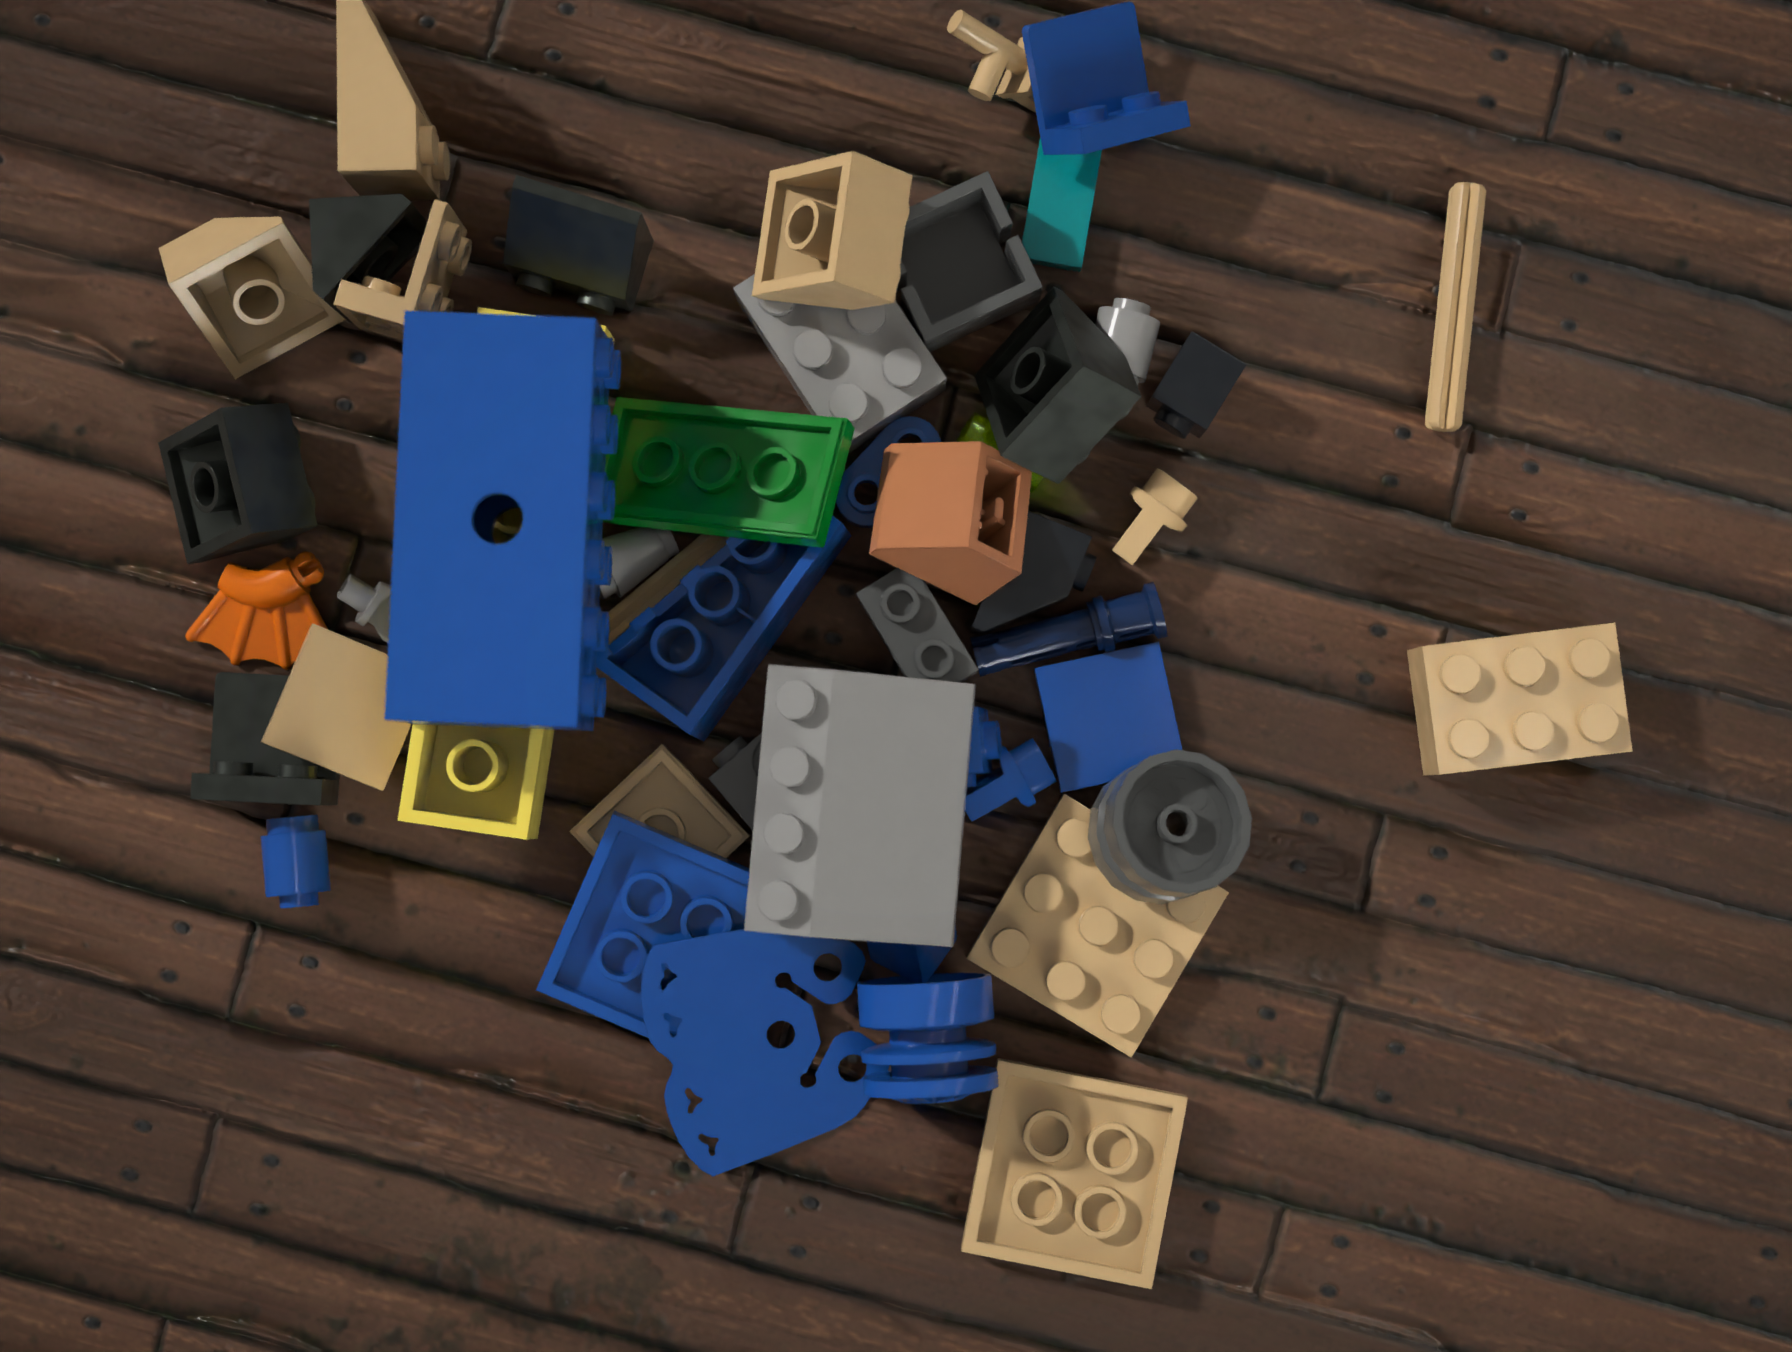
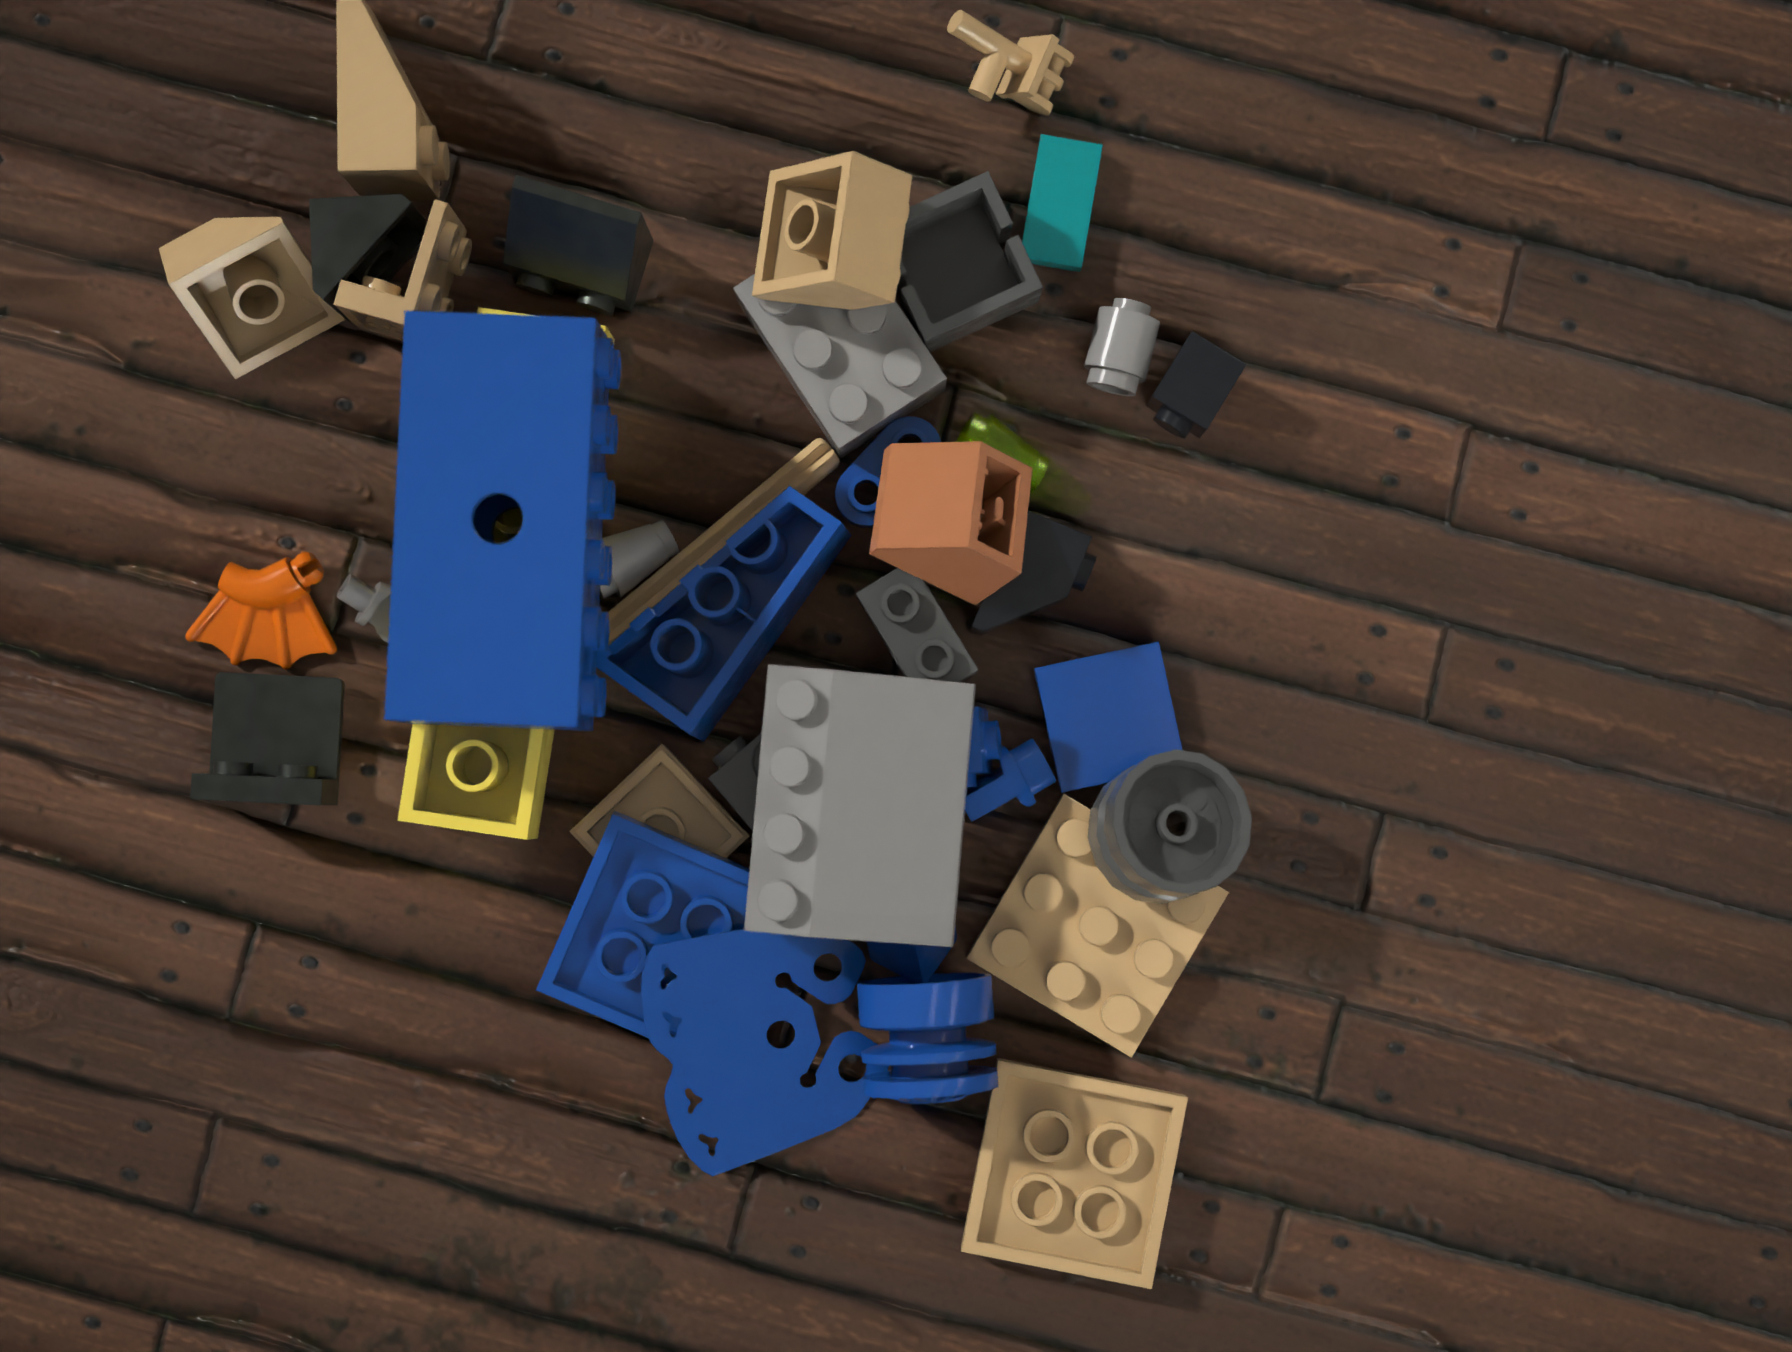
pearl dark grey slope [158,403,318,564] -> none
blue brick [260,815,331,909] -> none
tan tile [261,623,411,791] -> none
green tile [603,397,855,548] -> none
dark blue pin [970,582,1168,677] -> none
pearl dark grey slope [974,286,1142,484] -> none
blue bracket [1022,1,1191,155] -> none
tan piece [1112,468,1198,566] -> none
tan brick [1407,623,1633,776] -> none
tan axle [1425,182,1486,432] -> none

